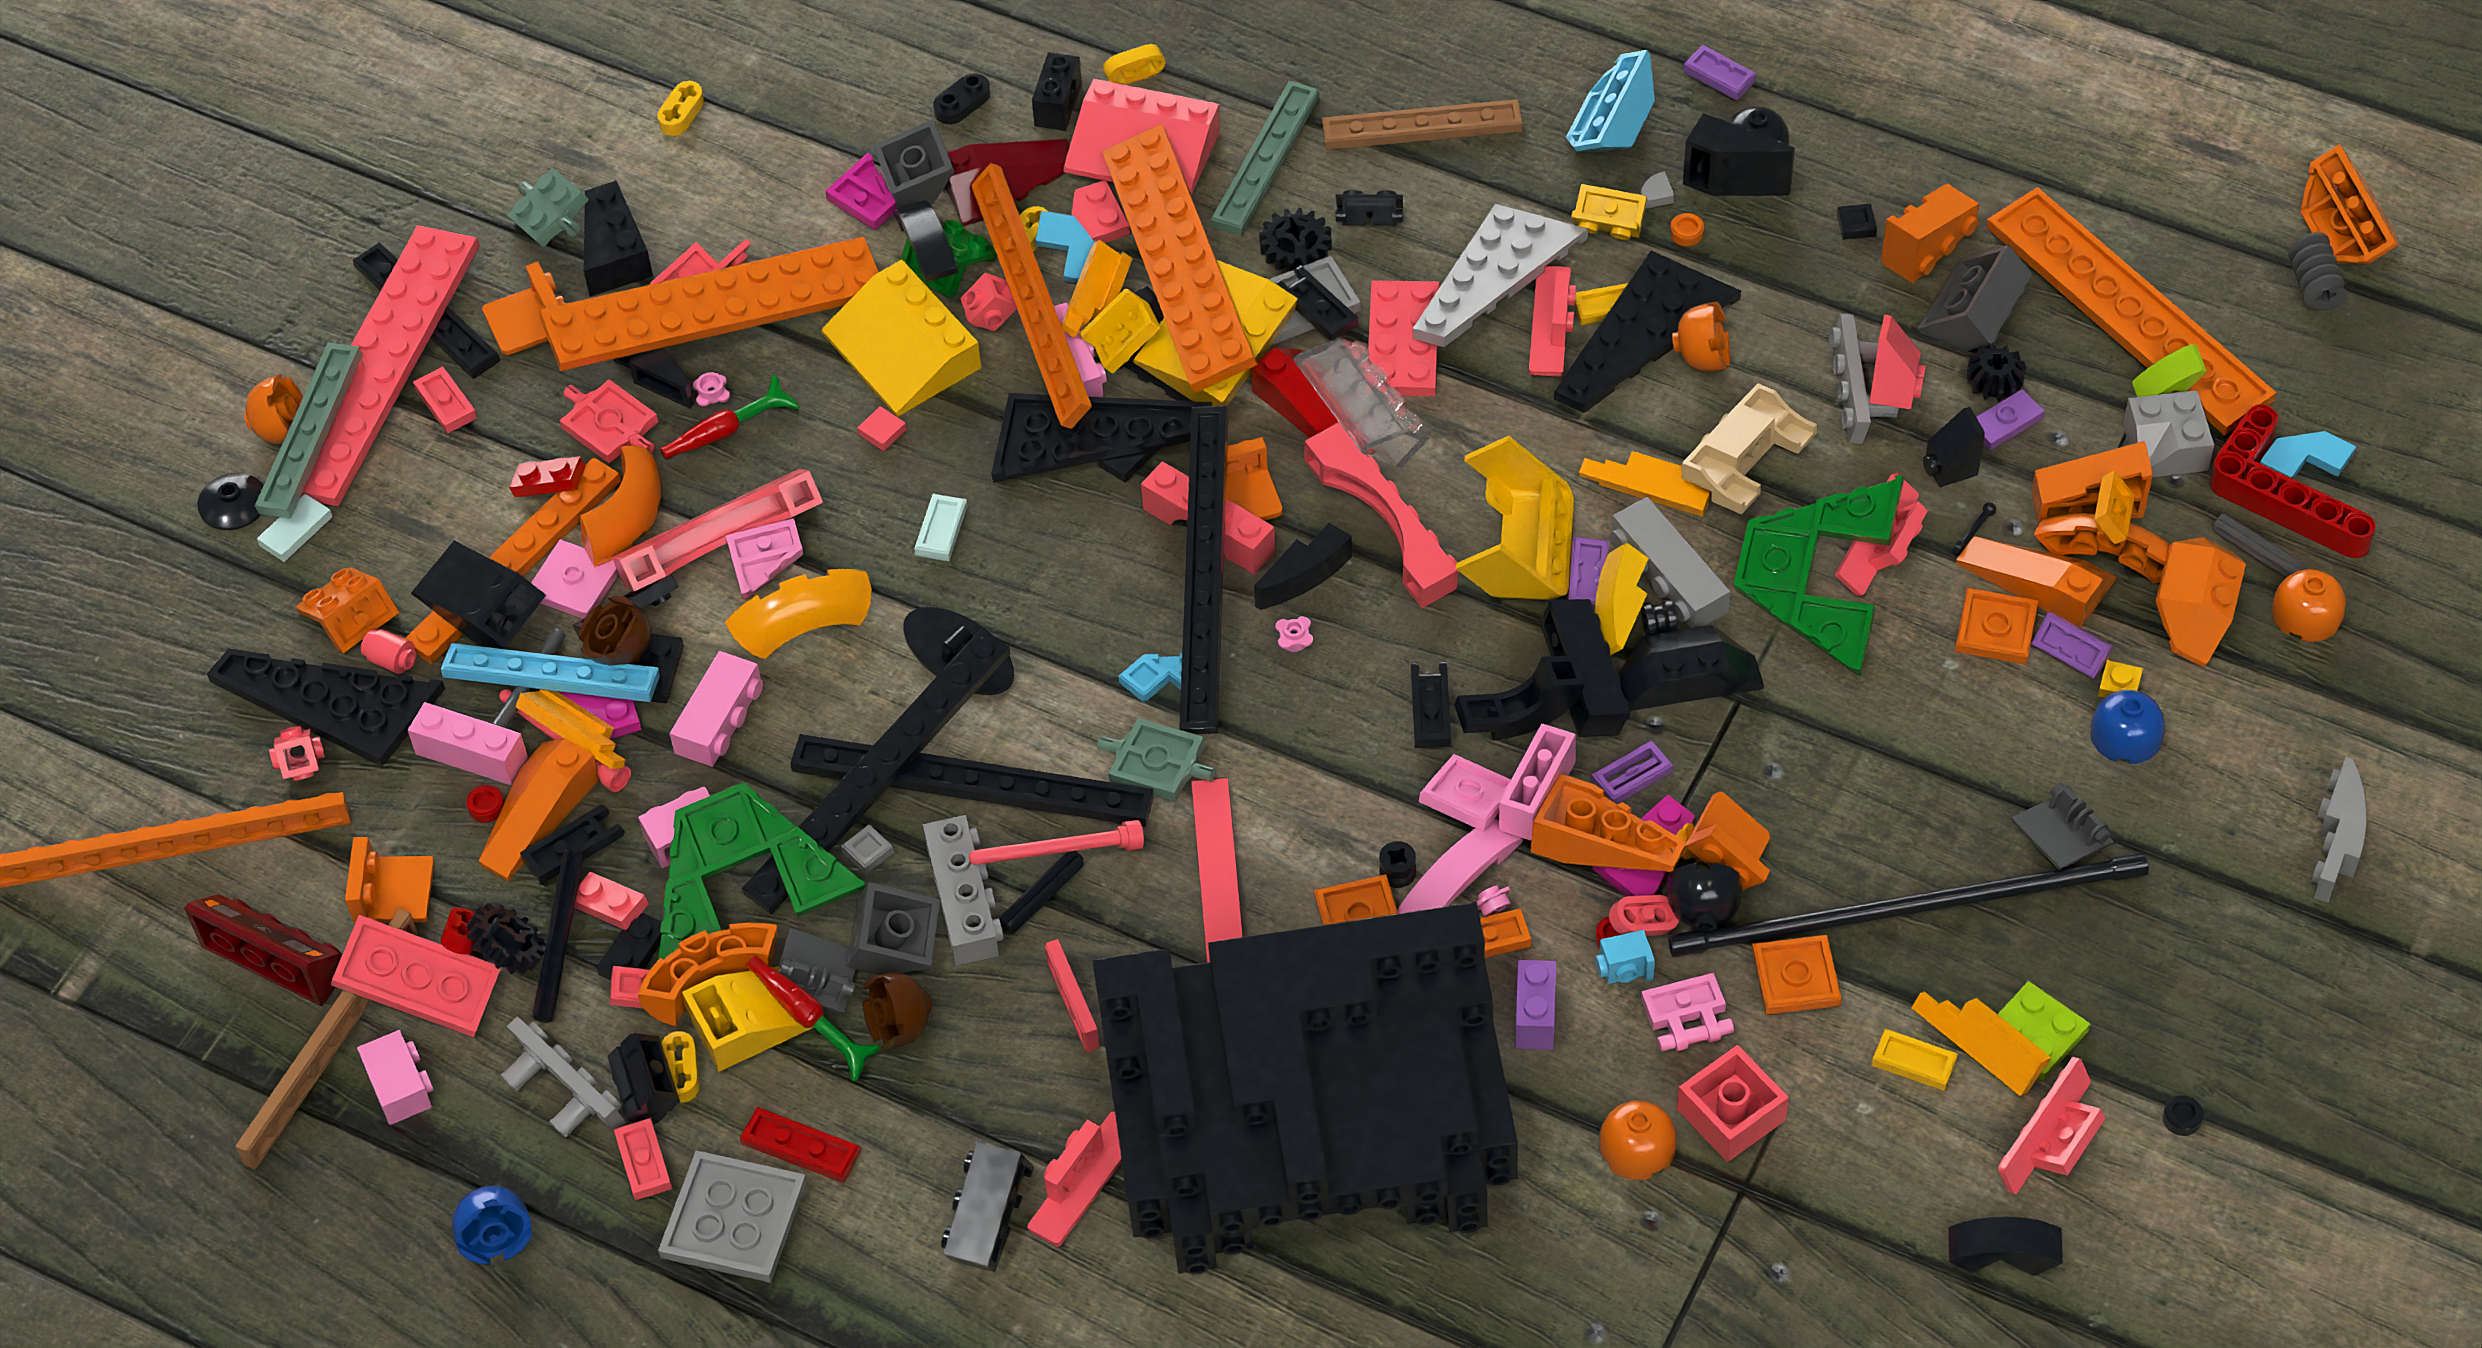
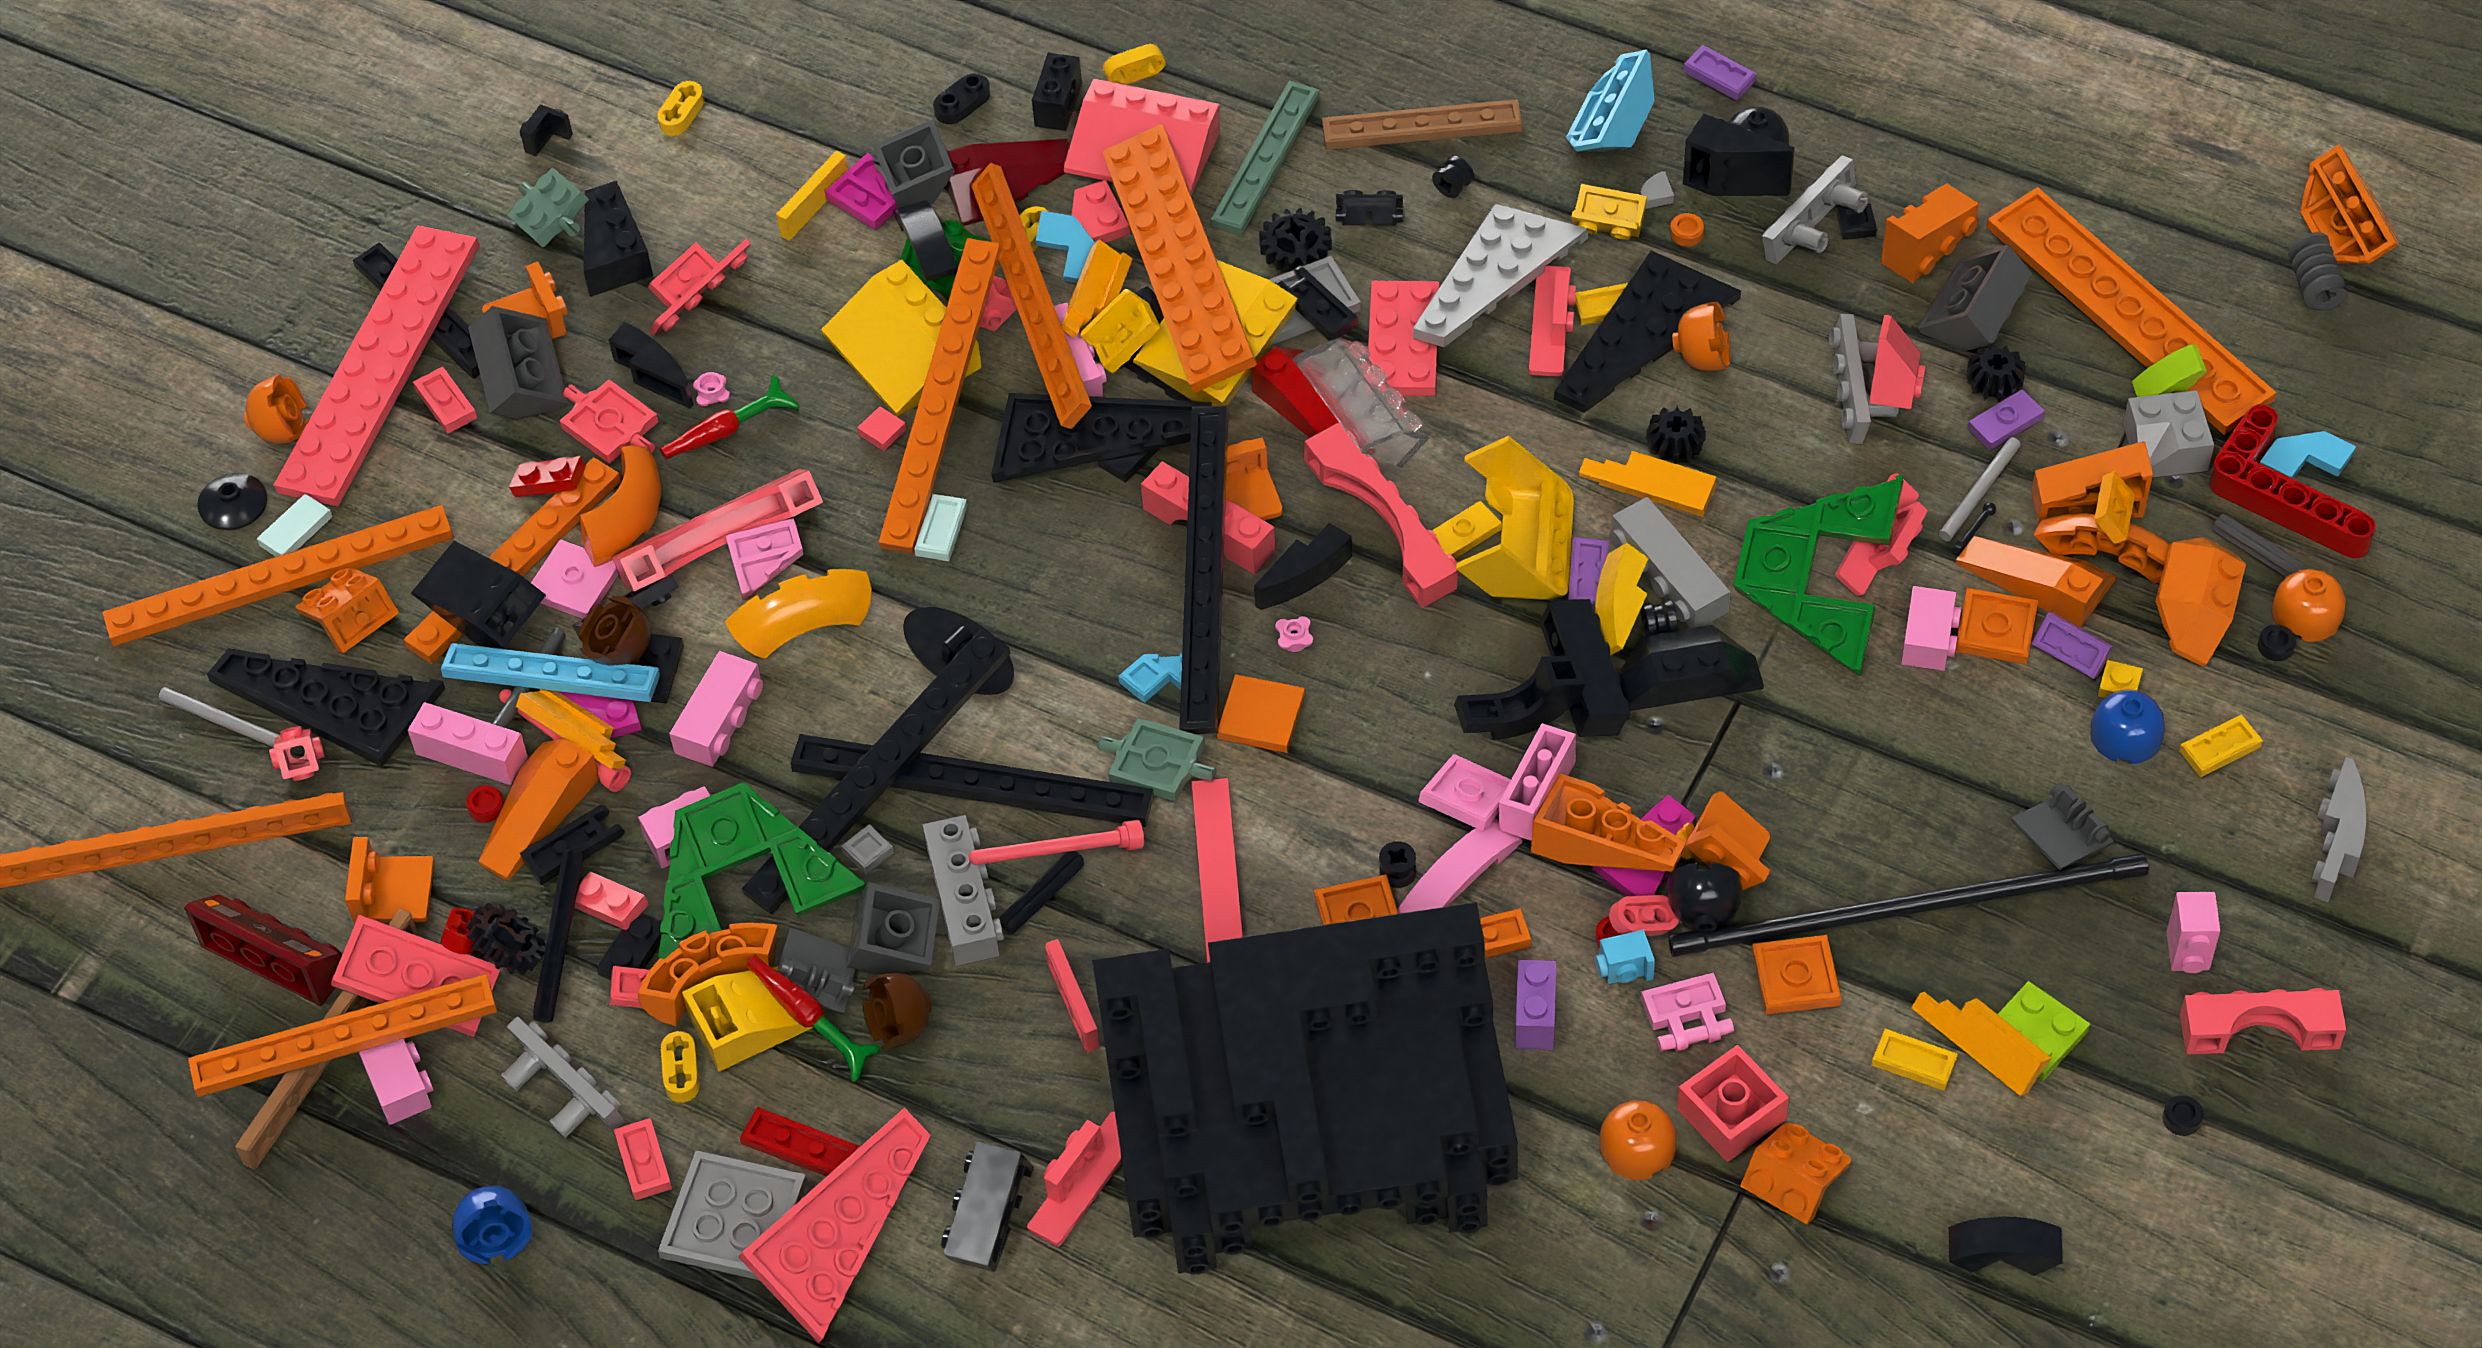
sand green plate [255,343,363,518] -> none
coral brick [361,629,417,674] -> none
orange plate [540,236,879,371] -> none
black brick [607,1033,680,1124] -> none
black hinge [1411,661,1451,748] -> none
bright pink plate [1477,886,1511,917] -> none
medium lavender tile [1591,740,1673,804] -> none
tan bracket [1682,383,1817,514] -> none
black slope [1923,407,1985,487] -> none
coral bracket [1998,1057,2105,1194] -> none
none -> orange plate [102,505,454,646]
none -> light grey bar [159,687,281,748]
none -> orange plate [188,974,497,1097]
none -> dark grey slope [468,306,569,419]
none -> black bracket [520,104,573,157]
none -> coral wing [738,1107,931,1343]
none -> yellow tile [776,151,848,241]
none -> orange plate [879,238,1001,554]
none -> orange tile [1217,674,1305,753]
none -> black wheel [1432,156,1474,198]
none -> yellow plate [1432,501,1502,559]
none -> black gear [1646,405,1706,464]
none -> orange bracket [1740,1123,1851,1225]
none -> light grey plate [1762,155,1868,265]
none -> bright pink brick [1901,586,1961,671]
none -> light grey bar [1939,437,2021,541]
none -> bright pink brick [2166,892,2220,973]
none -> yellow plate [2179,714,2263,778]
none -> coral arch [2180,988,2346,1054]
none -> black tile [2258,625,2296,661]

